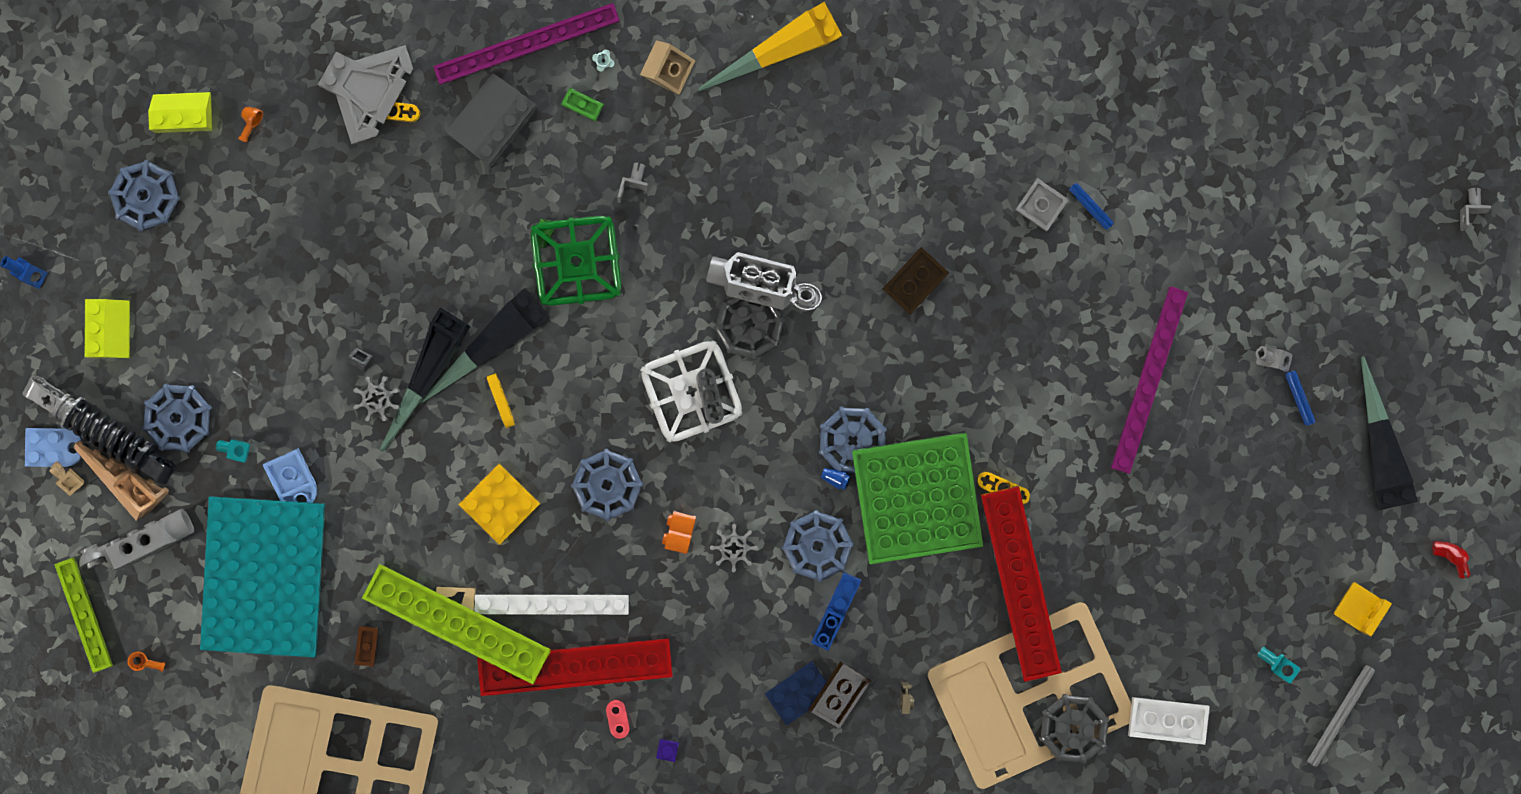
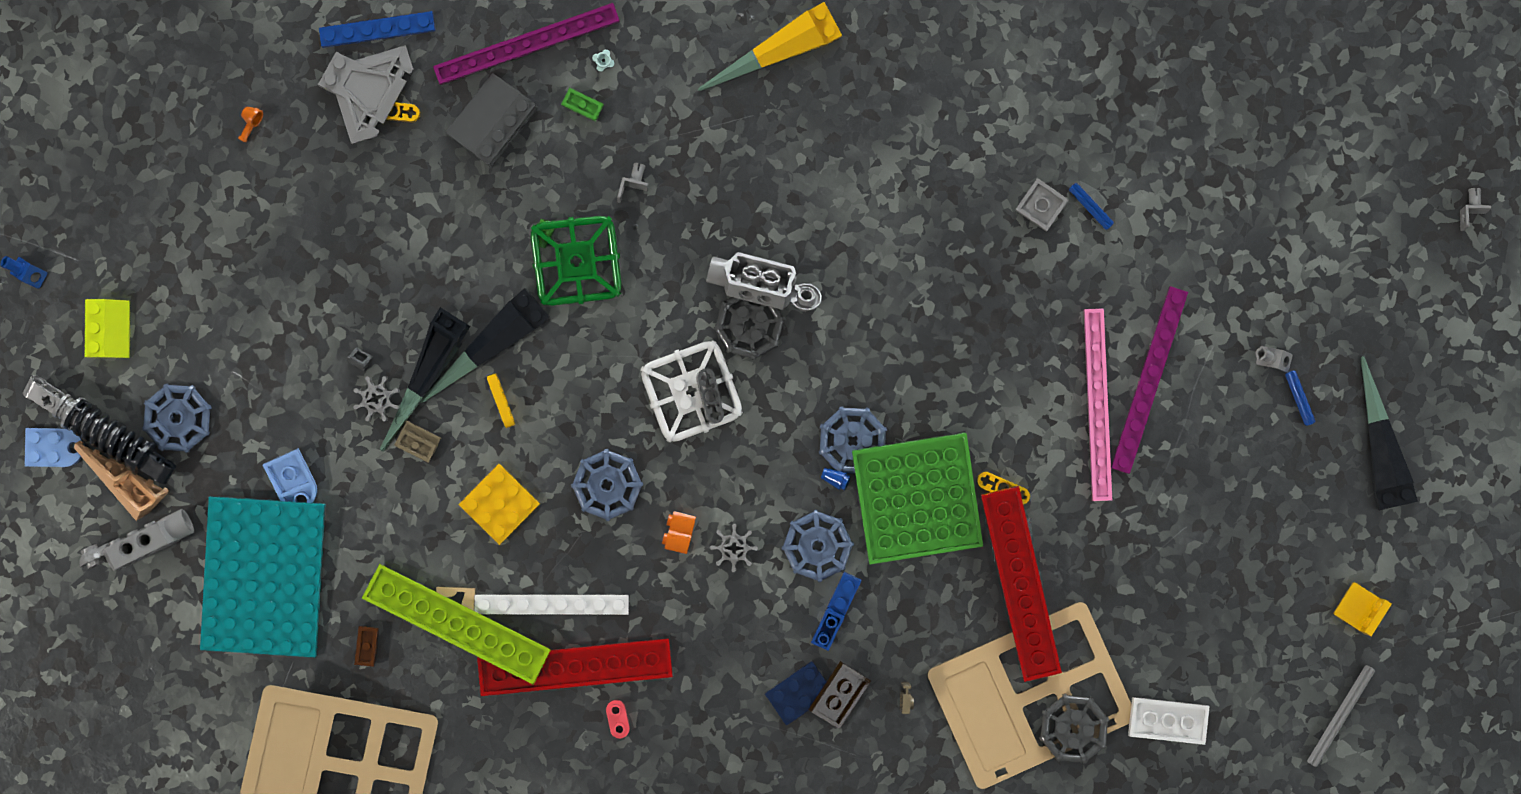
tan plate [49,461,84,496] -> none
lime plate [54,557,113,673] -> none
sand blue plate [108,160,180,231] -> none
orange bar [127,651,165,672] -> none
neon yellow slope [148,92,212,133] -> none
teal bracket [216,439,250,463] -> none
tan slope [640,40,696,95] -> none
dark purple plate [656,739,679,762] -> none
dark brown plate [882,247,949,315] -> none
teal bracket [1257,647,1301,684] -> none
red arm [1432,541,1471,579] -> none
none -> blue plate [319,11,436,48]
none -> dark tan plate [394,421,442,463]
none -> bright pink plate [1084,309,1112,501]

